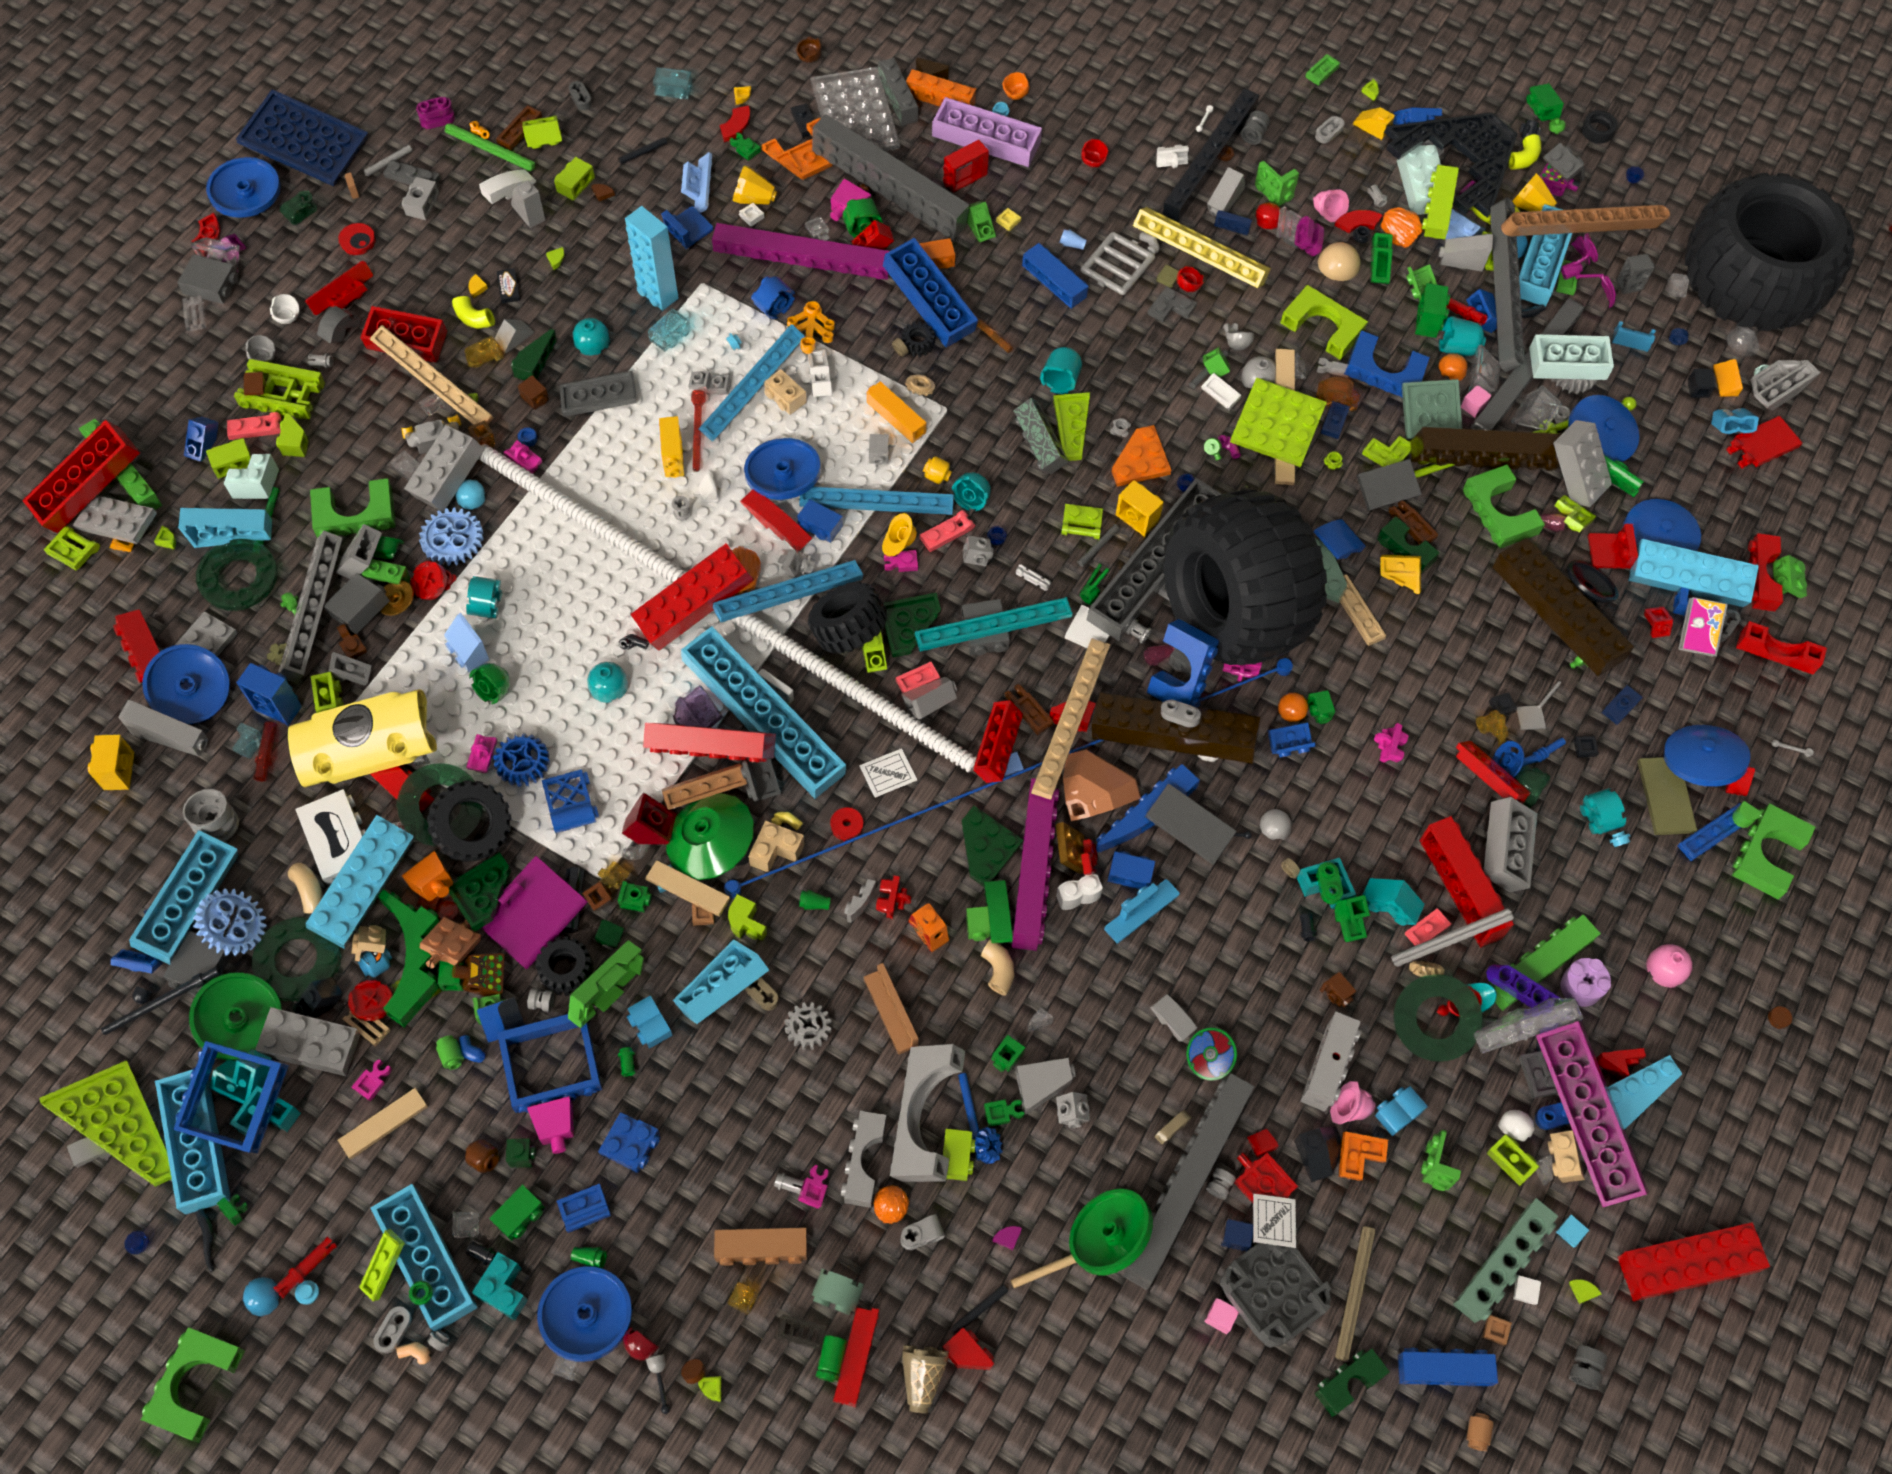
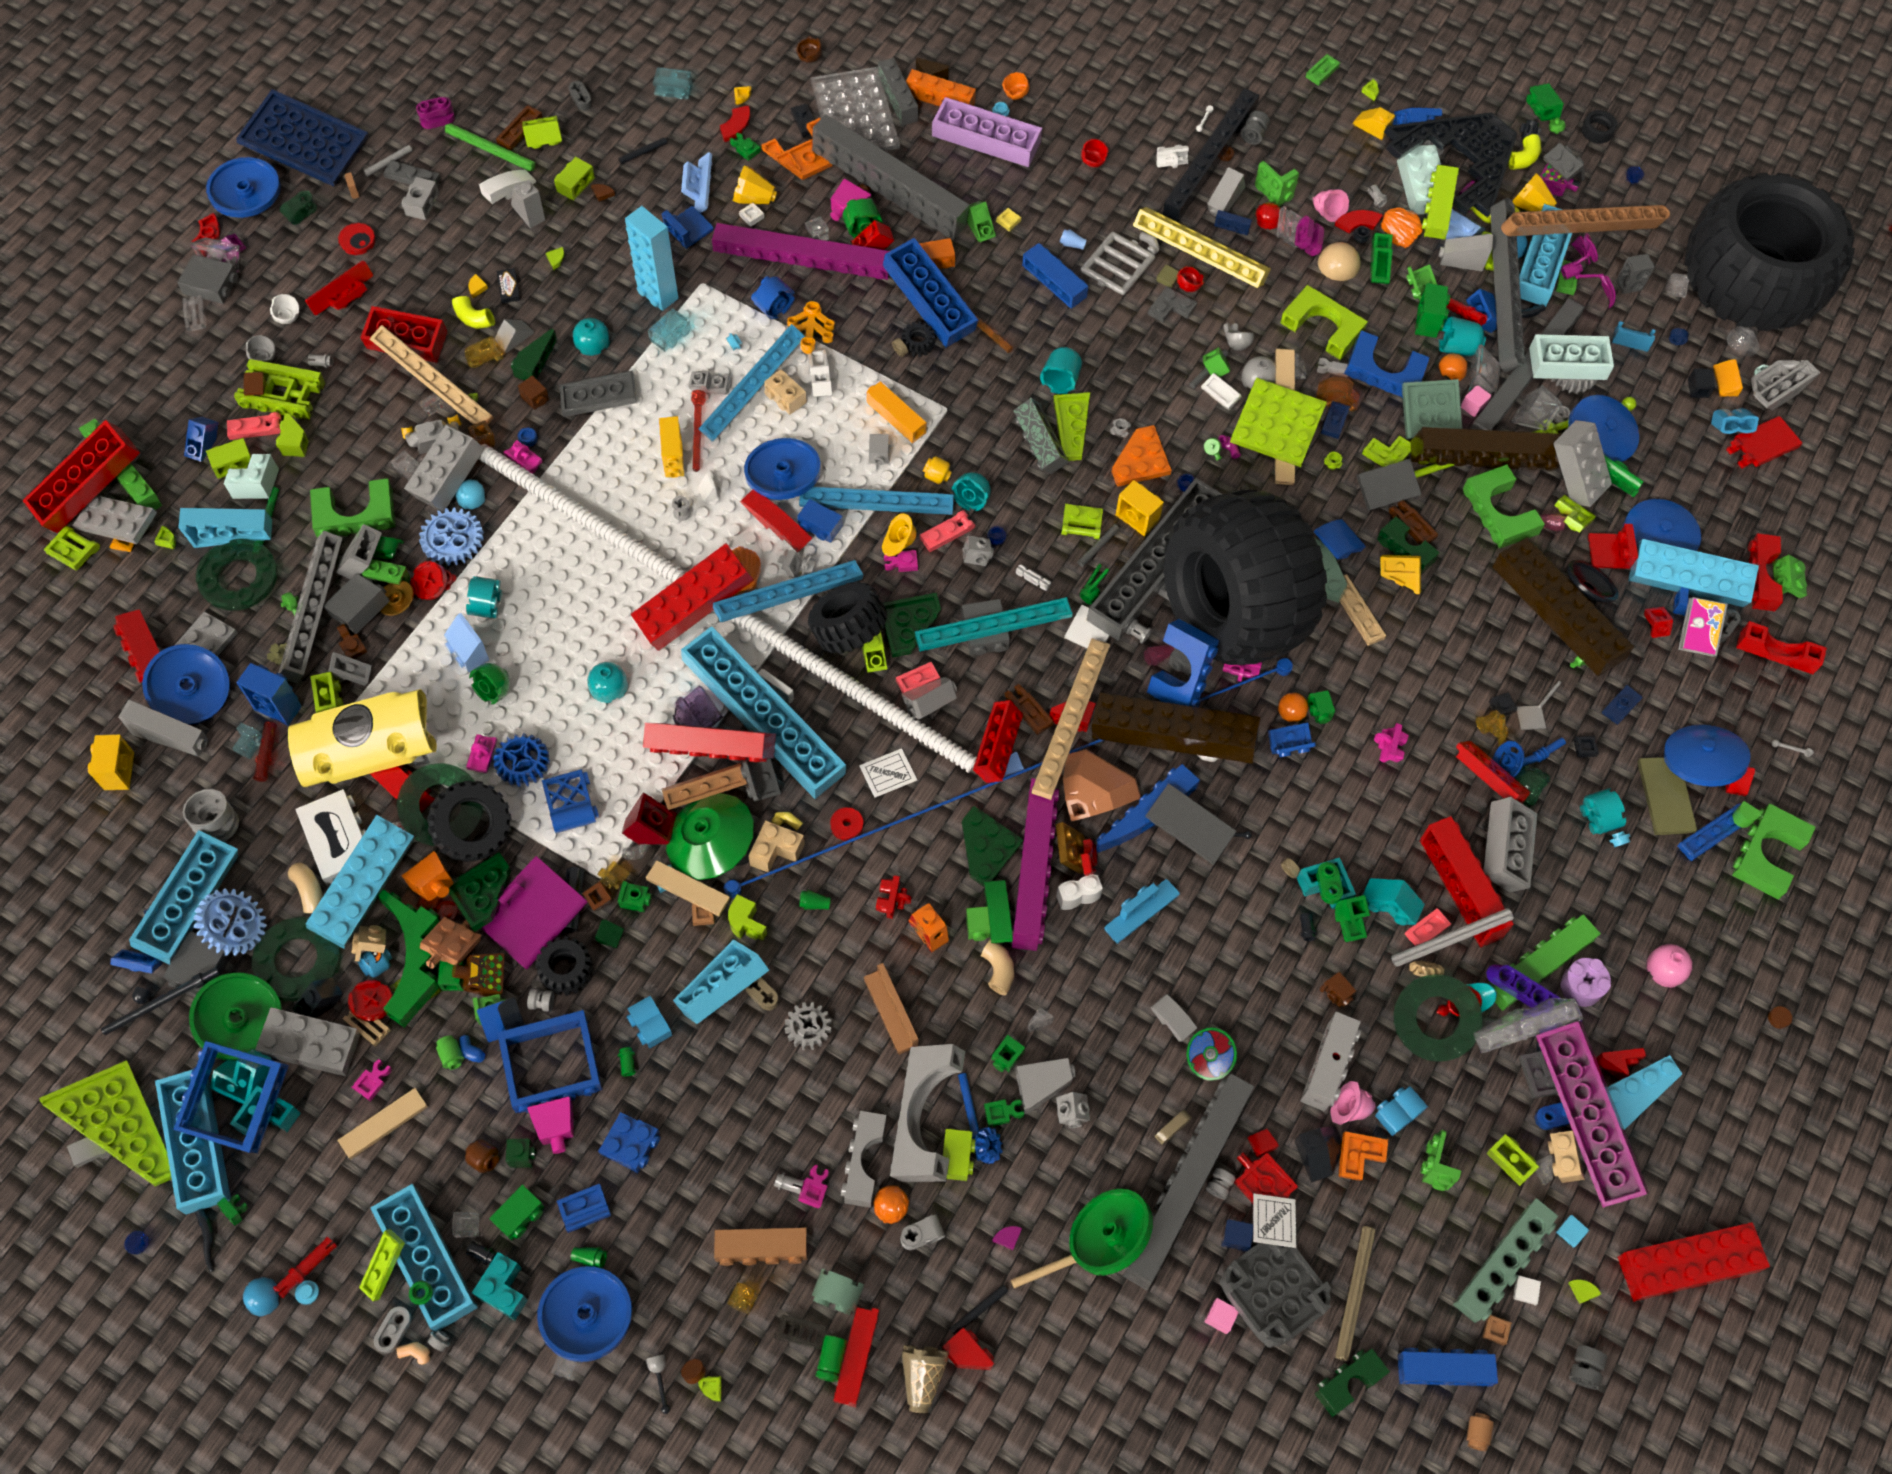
bright green arch [141,1327,245,1443] -> none
dark grey brick [317,306,361,344] -> none
light orange arm [470,121,489,139] -> none
bright green piece [568,940,644,1028] -> none
black arm [619,634,650,650] -> none
dark red hair [623,1327,659,1360] -> none
light grey slope [844,879,876,923] -> none
tan gear [905,375,935,396] -> none
red window [943,139,989,193] -> none
blue brick [1107,851,1155,889] -> none
light grey plate [1161,700,1201,727] -> none
light grey hair [1259,809,1292,840] -> none
light grey plate [1315,116,1344,143] -> none
white hair [1498,1110,1535,1141] -> none

